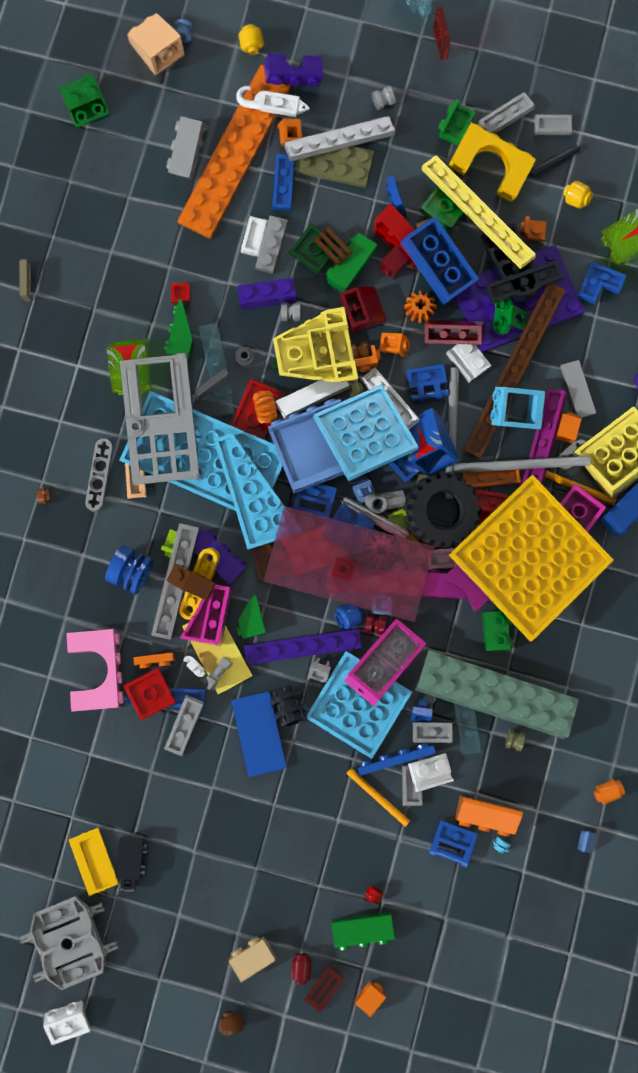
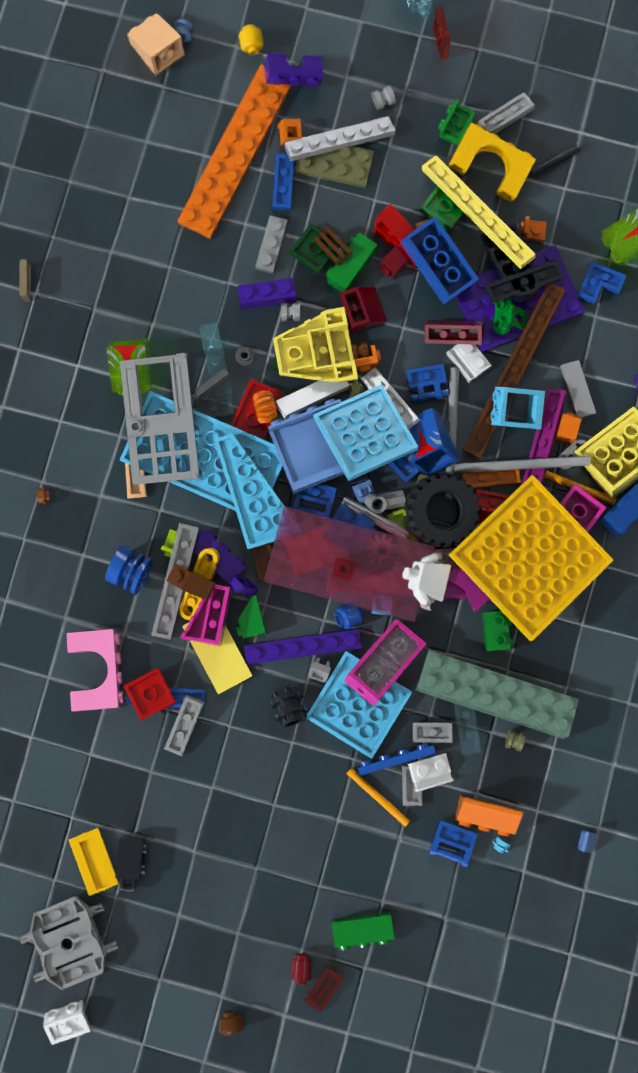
green slope [58,73,110,128] -> none
light grey beam [85,438,113,512] -> none
orange plate [133,653,175,669] -> none
green slope [164,299,194,363] -> none
light grey wedge [167,116,209,179] -> none
red plate [171,283,190,303] -> none
white piece [184,656,206,677] -> none
light grey piece [206,657,233,690] -> none
tan brick [229,936,276,982] -> none
blue tile [231,692,287,777] -> none
white plate [236,86,309,117] -> none
white tile [241,216,268,257] -> none
orange brick [355,981,386,1017] -> none
dark red wheel [364,613,387,635] -> none
red plate [364,885,383,904] -> none
orange bracket [379,333,410,357] -> none
blue plate [386,176,408,217] -> none
orange gear [404,290,436,323] -> none
blue tile [410,699,433,723] -> none
light grey tile [534,115,572,135] -> none
yellow head [563,181,593,209] -> none
orange brick [593,779,625,805] -> none
none -> dark purple plate [229,574,259,597]
none -> white torso [403,551,451,611]

